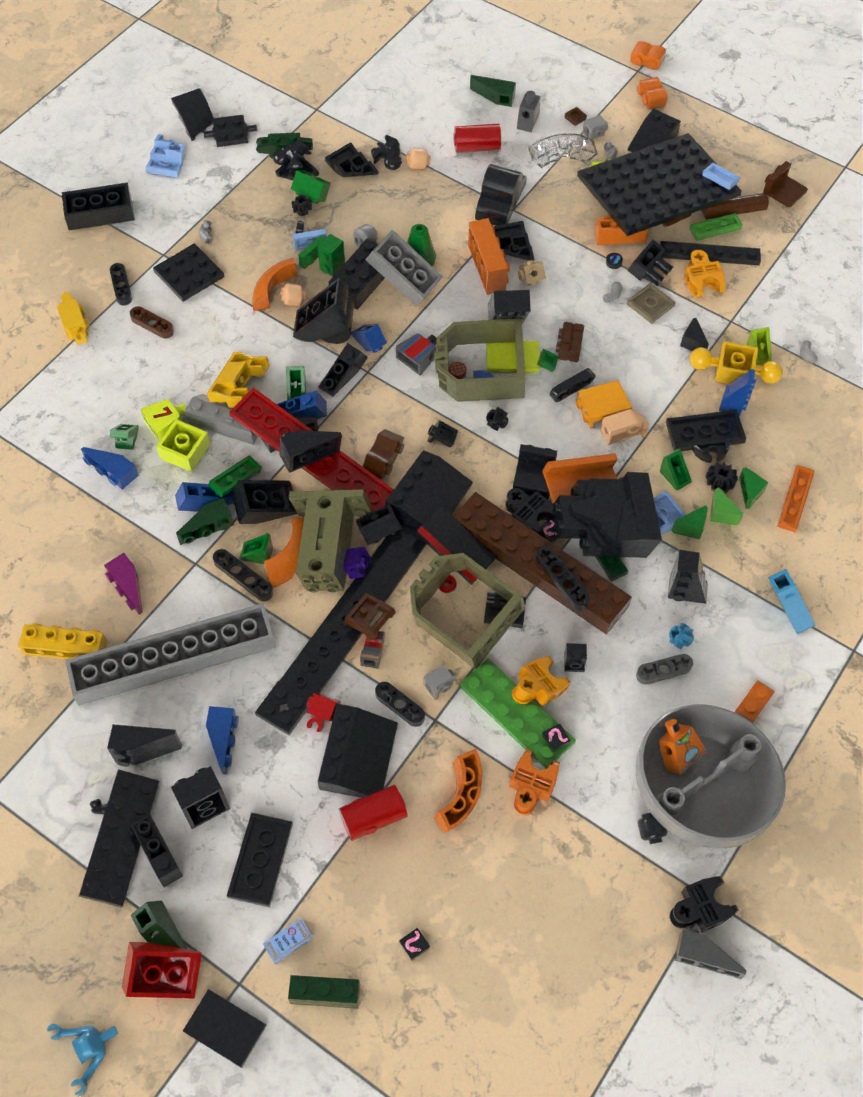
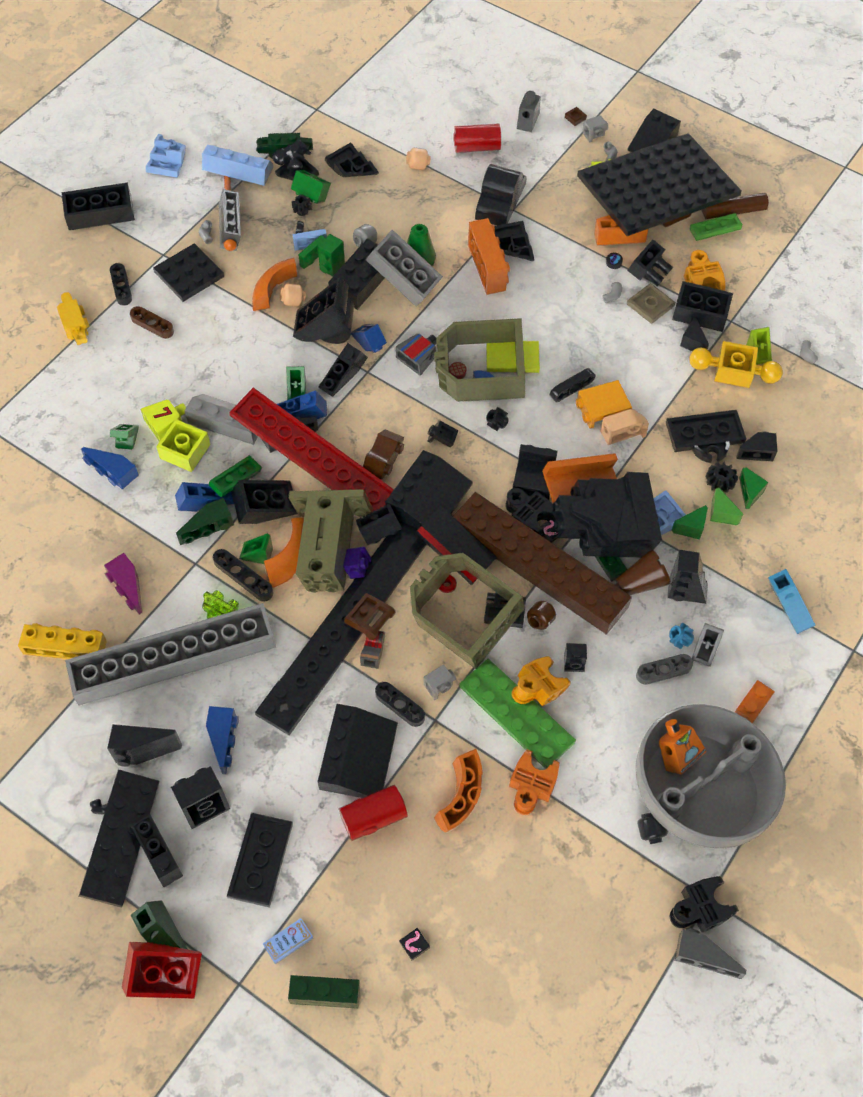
dark azure piece [47,1024,118,1096] -> none
black slope [171,88,214,141] -> none
black tile [183,989,267,1068] -> none
black plate [203,115,257,147] -> none
yellow bracket [207,352,270,408] -> none
black slope [279,430,342,473] -> none
red brick [306,693,341,732] -> none
black animal [371,135,402,170] -> none
dark green slope [470,75,516,107] -> none
black brick [488,290,531,323] -> none
tan brick [518,260,546,286] -> none
clear brick [528,133,598,168] -> none
black beam [536,546,590,610] -> none
green tile [537,349,559,372] -> none
black tile [542,724,571,752] -> none
reddish brown brick [555,322,584,362] -> none
orange brick [630,41,666,70] -> none
orange brick [637,77,668,109] -> none
black plate [660,241,761,266] -> none
green slope [660,449,692,490] -> none
light blue tile [703,163,740,190] -> none
blue slope [719,369,757,416] -> none
reddish brown bracket [763,161,808,208] -> none
orange tile [777,465,815,533] -> none
none -> light blue slope [202,144,274,186]
none -> clear neon green hips [202,590,239,619]
none -> dark grey piece [219,176,241,251]
none -> reddish brown head [527,601,556,630]
none -> reddish brown cone [614,549,671,595]
none -> black brick [672,281,733,332]
none -> dark grey slope [692,623,724,667]
none -> black slope [736,432,778,462]

